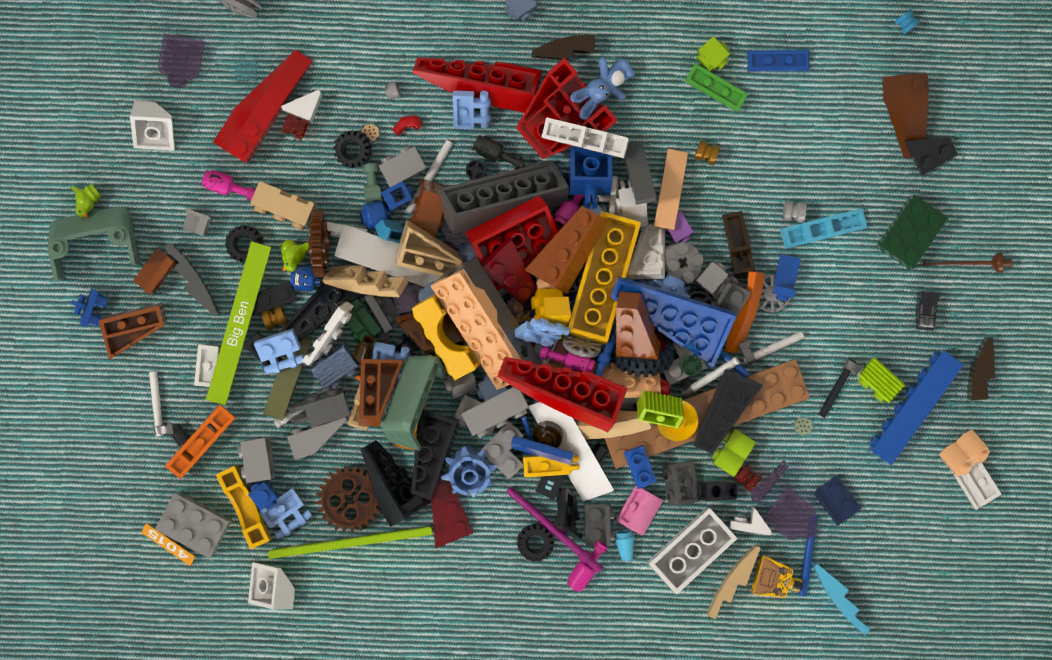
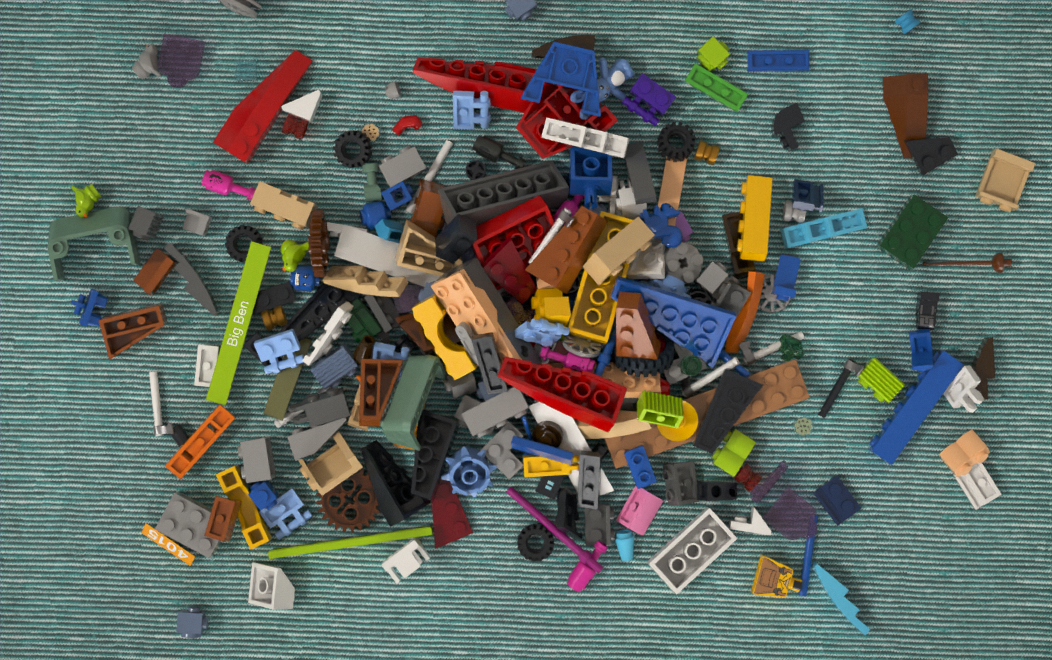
white slope [130,101,175,151] -> none
tan slope [706,544,760,619] -> none
none -> dark grey brick [128,206,164,241]
none -> light grey animal [132,44,161,79]
none -> sand blue brick [176,607,208,638]
none -> dark orange panel [204,496,241,542]
none -> tan panel [298,431,363,496]
none -> white panel [381,537,431,583]
none -> black brick [435,213,477,264]
none -> light grey piece [455,322,479,365]
none -> black plate [471,332,509,395]
none -> blue wing [521,42,601,117]
none -> white piece [528,208,574,263]
none -> plate [577,450,602,510]
none -> tan wedge [583,217,655,285]
none -> dark purple brick [622,73,676,126]
none -> blue animal [640,203,683,248]
none -> black tyre [657,122,696,162]
none -> yellow brick [737,175,772,261]
none -> black brick [771,103,805,152]
none -> clear green tile [779,333,804,362]
none -> dark blue plate [792,179,824,213]
none -> blue bracket [909,329,933,372]
none -> white hinge [943,365,984,413]
none -> tan panel [975,149,1035,213]

